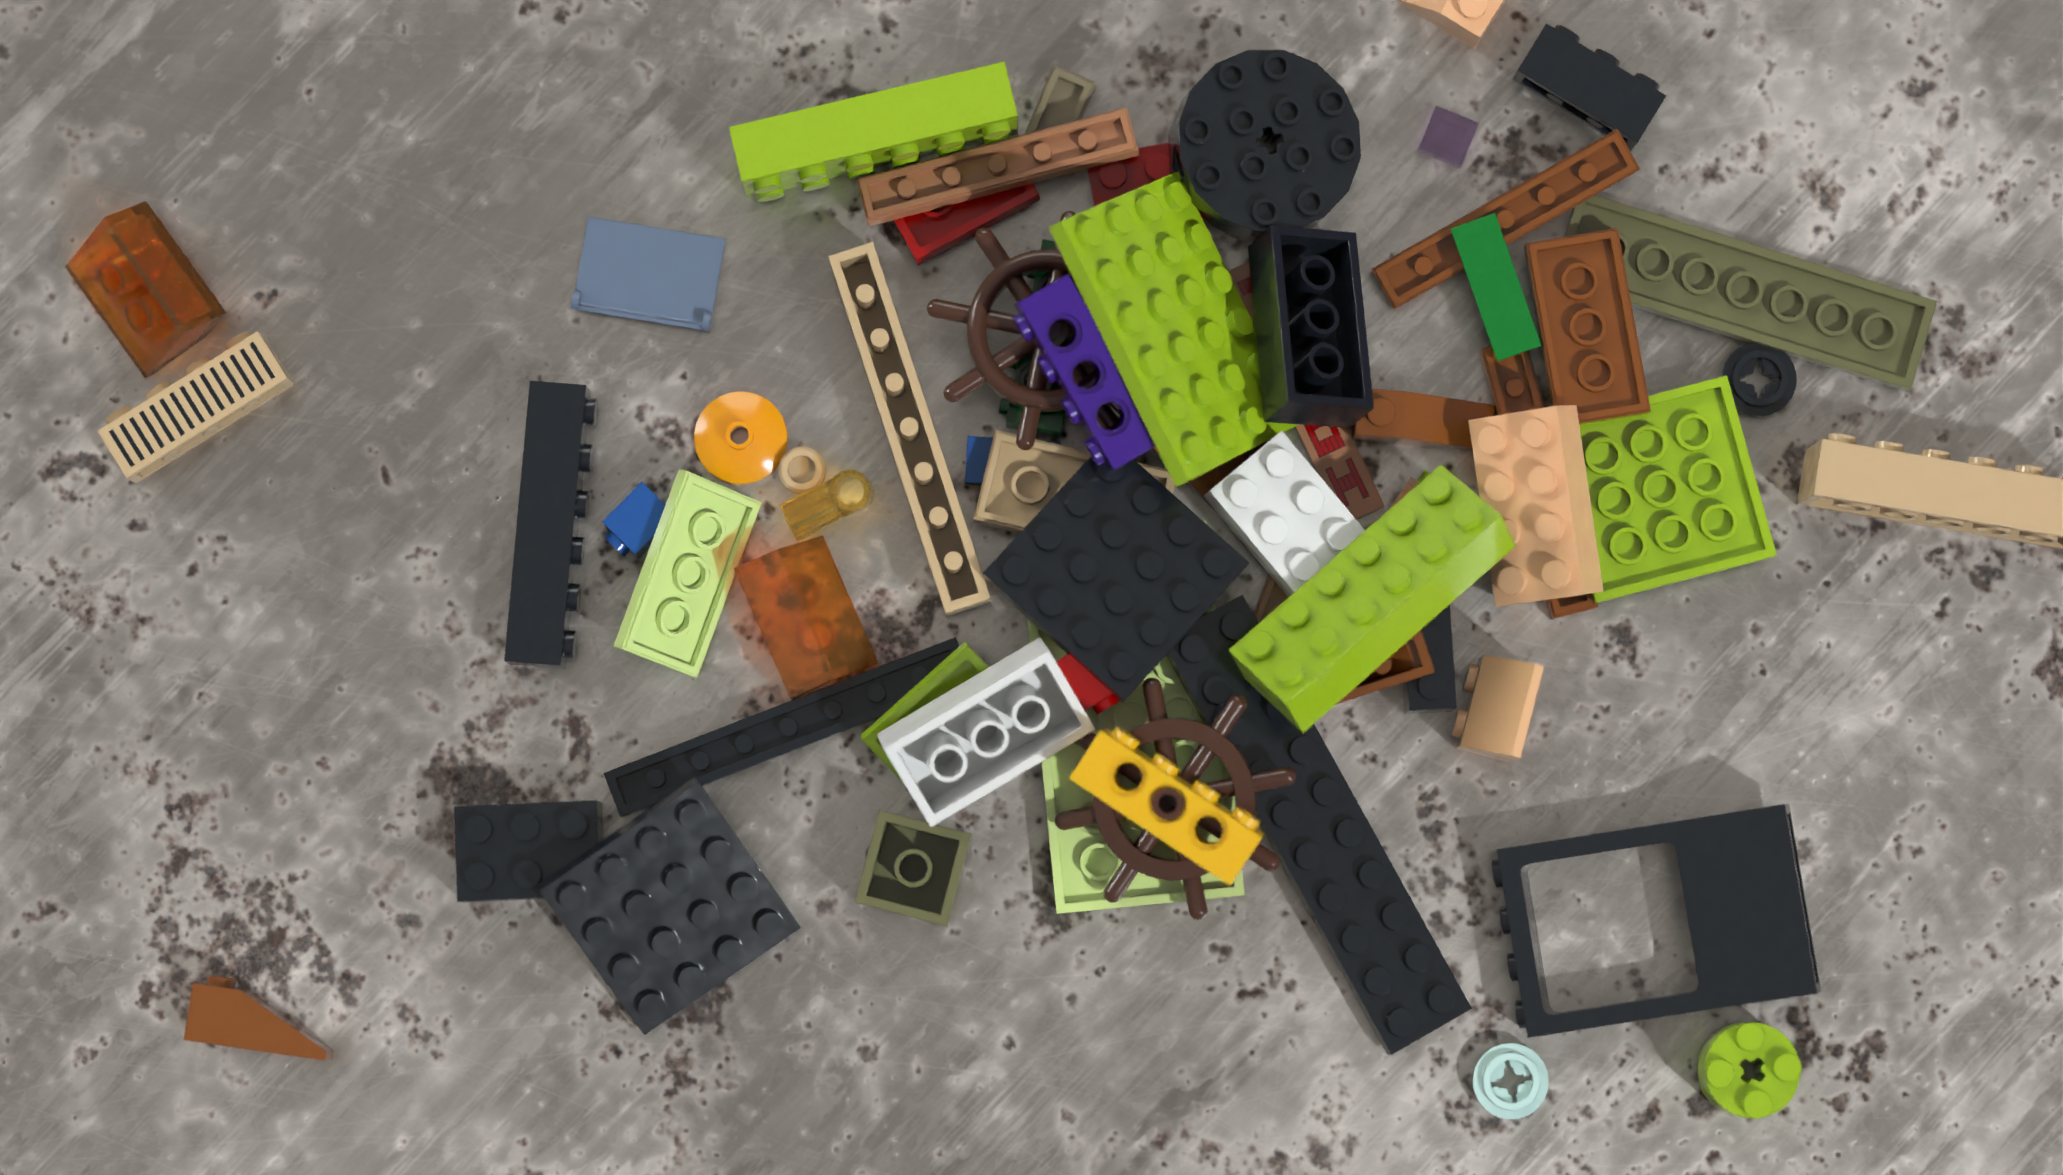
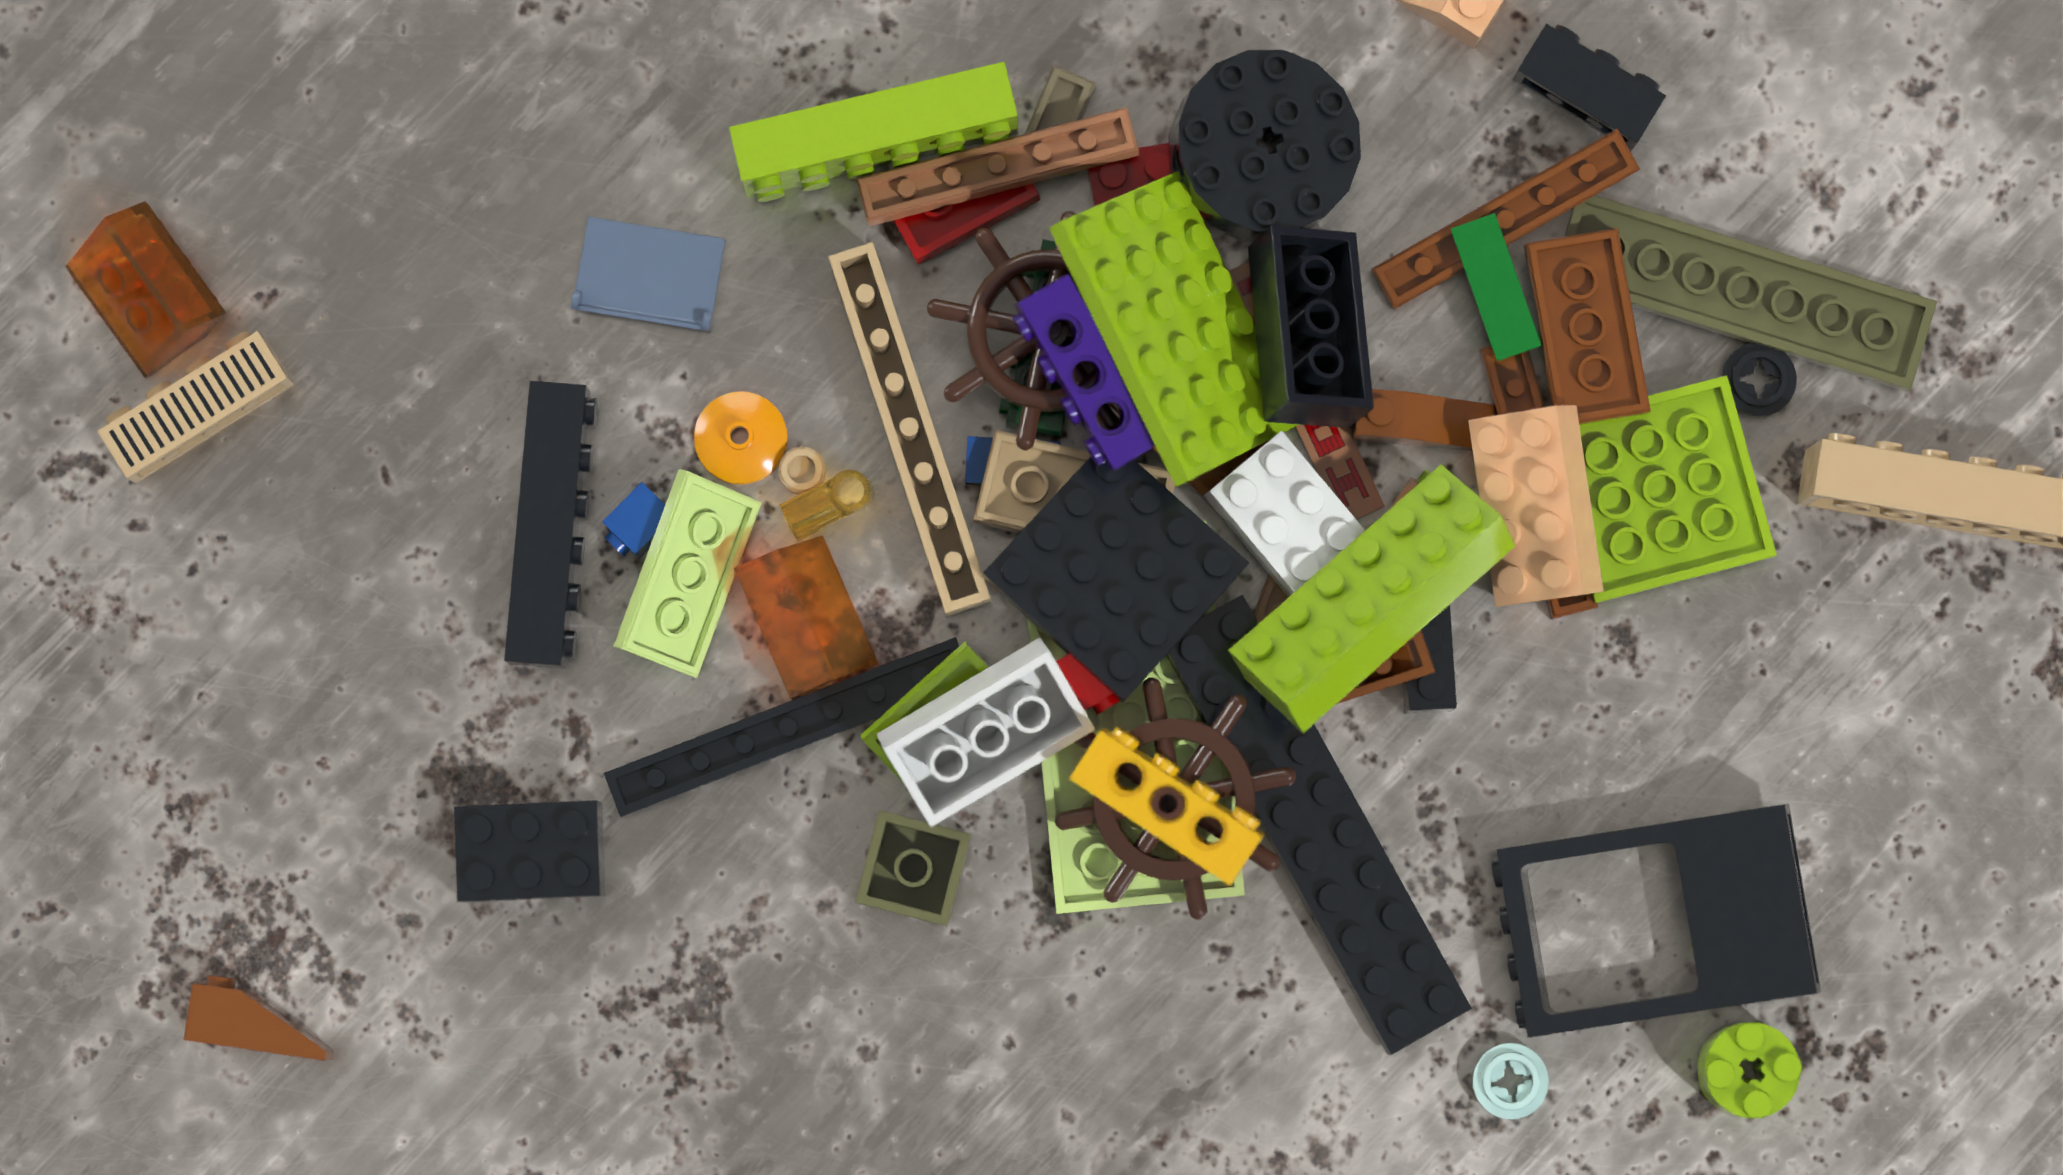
black plate [537,777,801,1035] -> none
clear purple tile [1417,106,1479,168] -> none
light nougat slope [1451,655,1544,763] -> none

